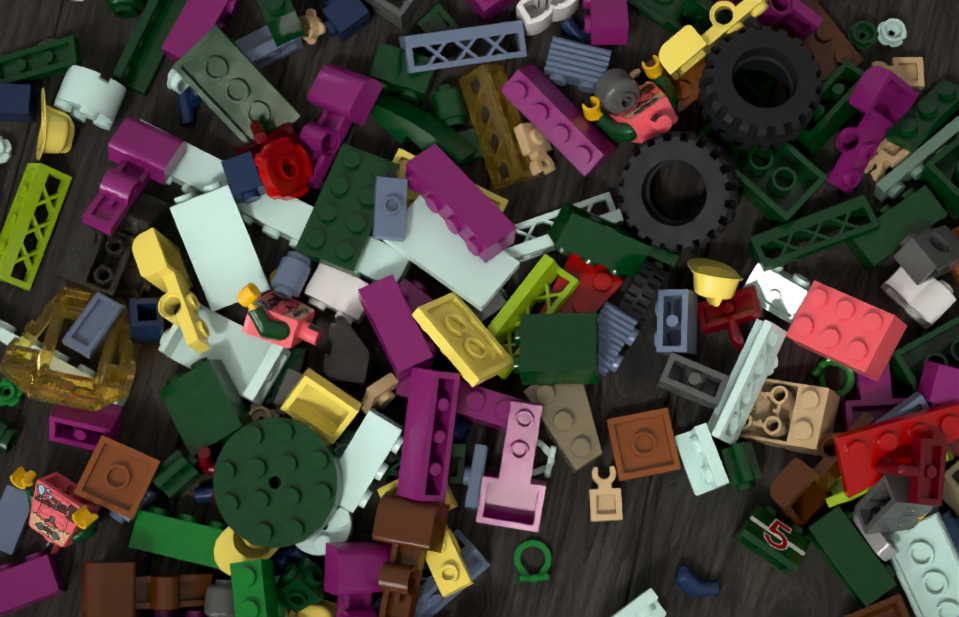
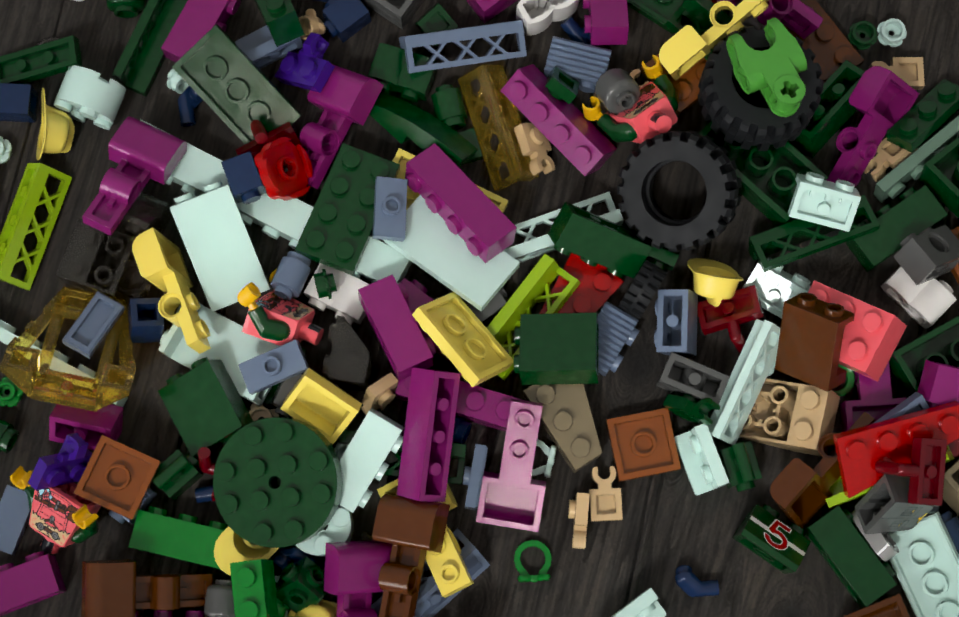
none -> dark purple hinge [28,433,92,491]
none -> sand blue plate [238,339,309,395]
none -> dark purple hinge [274,33,335,93]
none -> dark green plate [313,269,337,299]
none -> dark green plate [545,66,580,104]
none -> tan plate [568,492,590,549]
none -> dark green plate [663,394,721,425]
none -> bright green piece [726,17,807,117]
none -> reddish brown panel [775,293,855,392]
none -> light aqua bracket [788,172,861,232]

